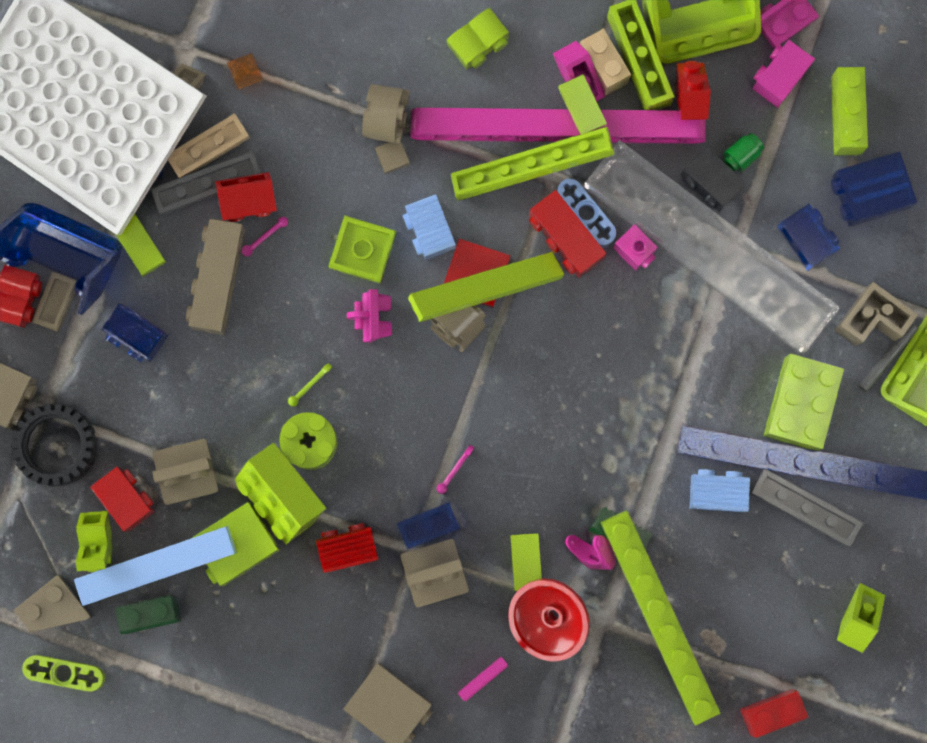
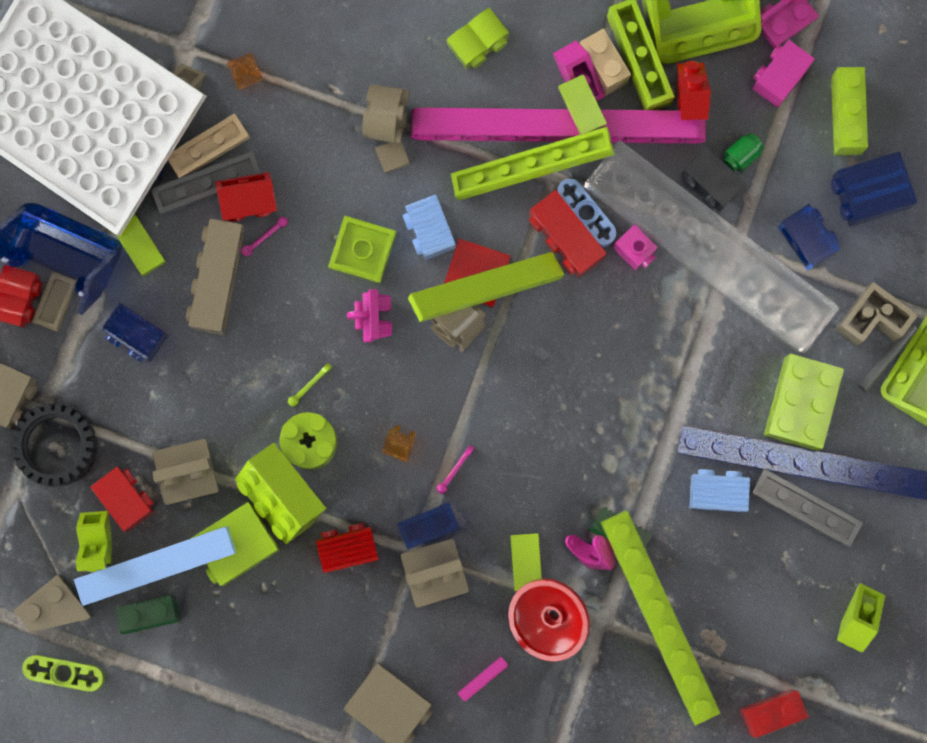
none -> clear orange tile [382,425,416,462]

